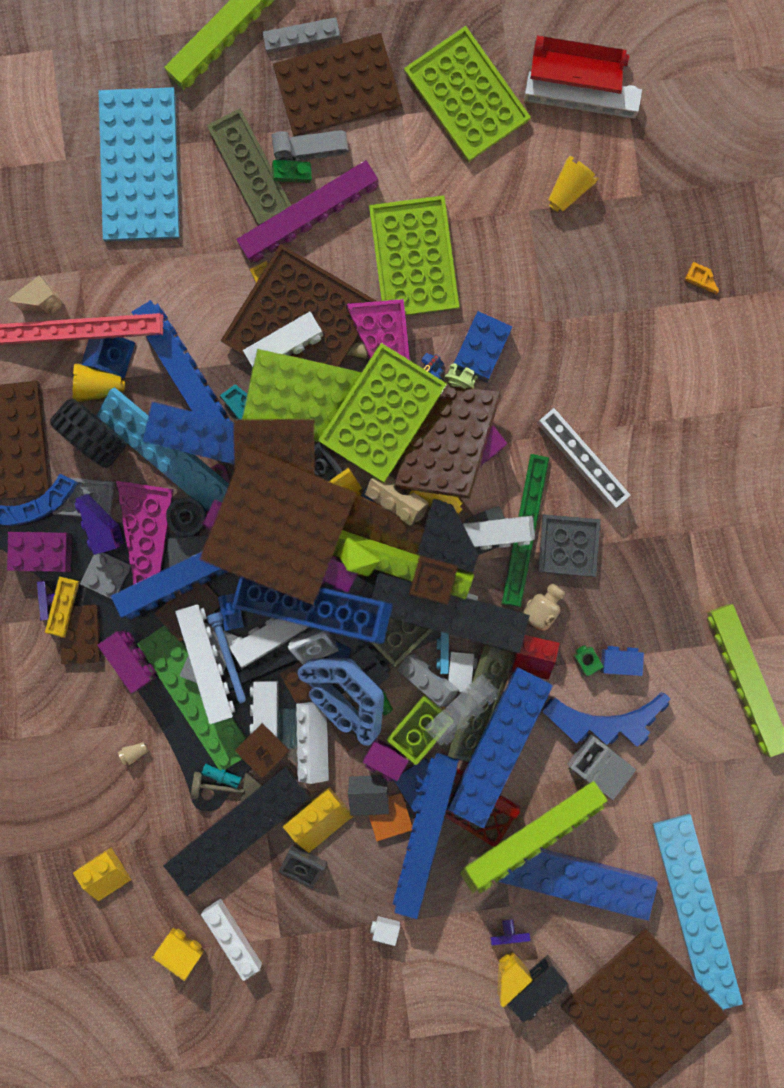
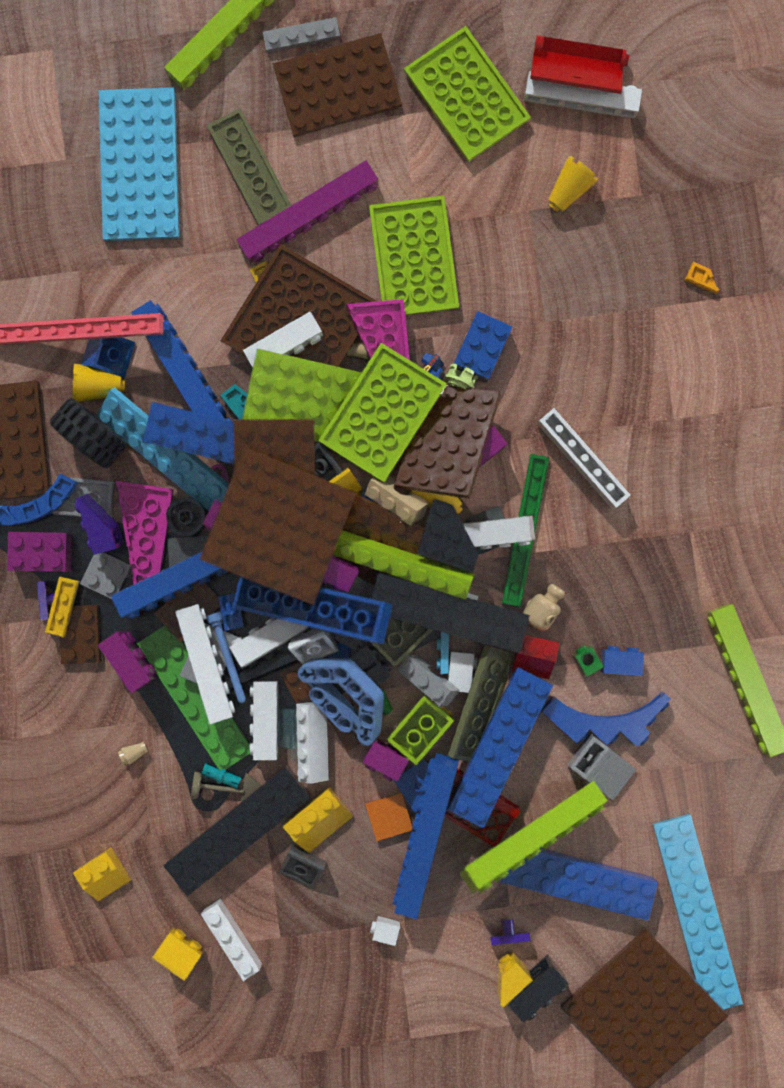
tan slope [9,275,64,314] -> none
reddish brown piece [235,723,290,778] -> none
light grey beam [271,130,349,161] -> none
green plate [272,160,312,183] -> none
lime slope [337,537,380,576] -> none
dark grey slope [348,775,389,816] -> none
reddish brown tile [409,555,458,605] -> none
clear brick [424,673,499,746] -> none
dark grey plate [538,514,601,577] -> none

